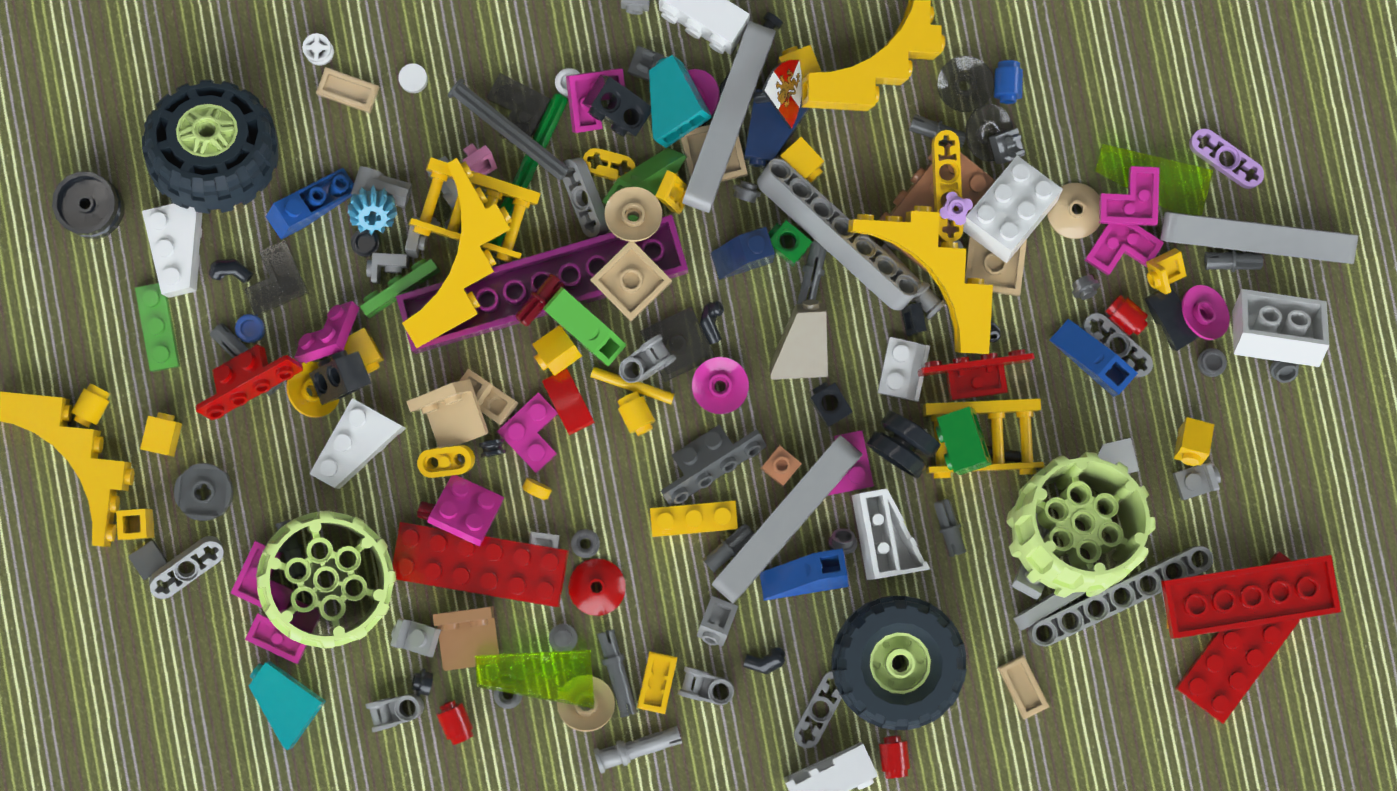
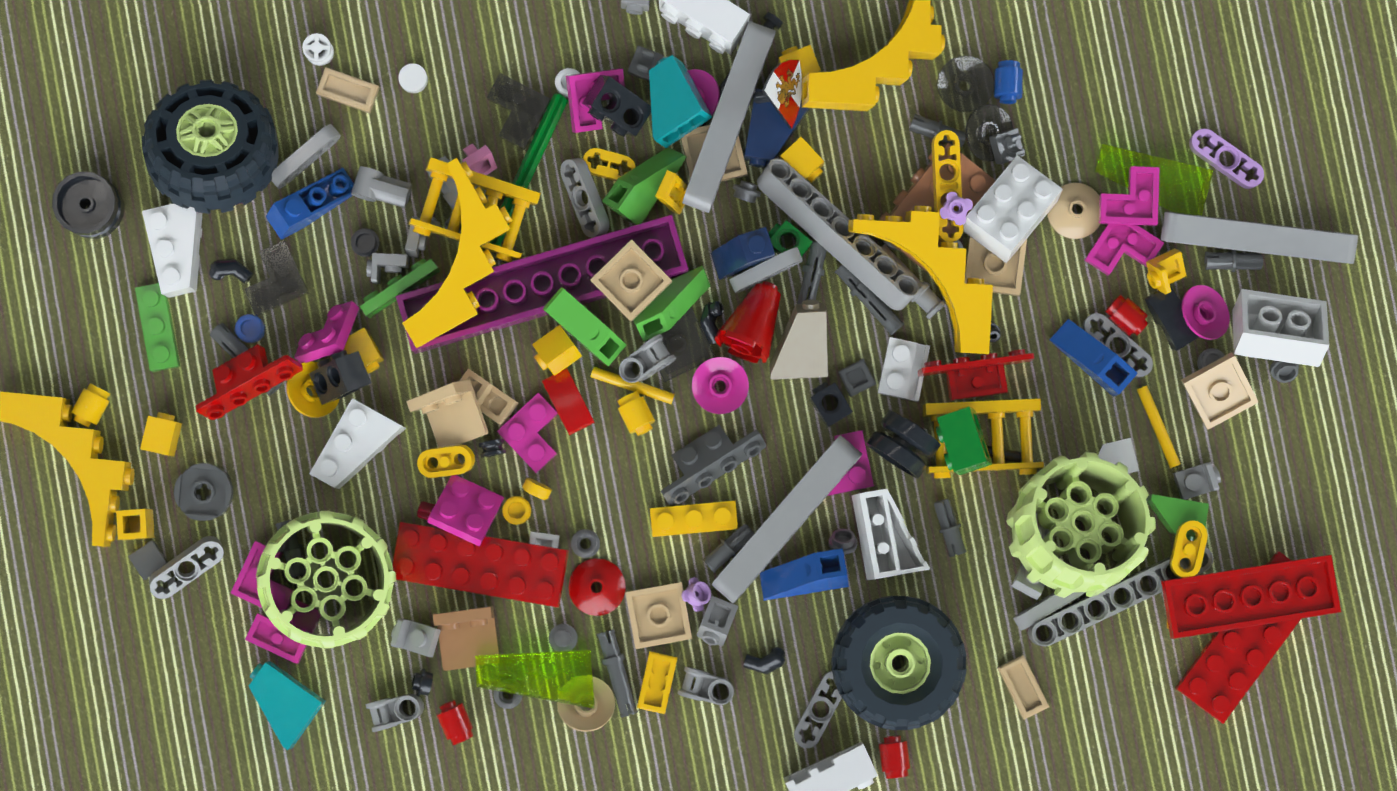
medium azure gear [348,185,397,236] -> none
dark grey axle [448,79,569,180] -> none
dark red axle [515,273,564,327] -> none
light grey pin [593,726,682,774] -> none
tan dish [604,187,662,242] -> none
nougat brick [761,445,802,487] -> none
black tile [901,302,927,336] -> none
flat silver plate [1072,275,1100,300] -> none
yellow brick [1173,417,1215,466] -> none
none -> light grey beam [271,124,341,189]
none -> yellow tile [502,496,532,525]
none -> tan plate [625,582,692,649]
none -> bright green slope [633,266,710,342]
none -> lavender plate [681,577,711,612]
none -> red cone [715,281,781,363]
none -> light grey beam [729,247,803,293]
none -> dark grey pin [834,265,905,335]
none -> dark grey tile [837,359,876,397]
none -> yellow bar [1137,385,1181,468]
none -> bright green slope [1146,494,1209,541]
none -> yellow plate [1170,521,1208,578]
none -> tan plate [1181,352,1258,430]

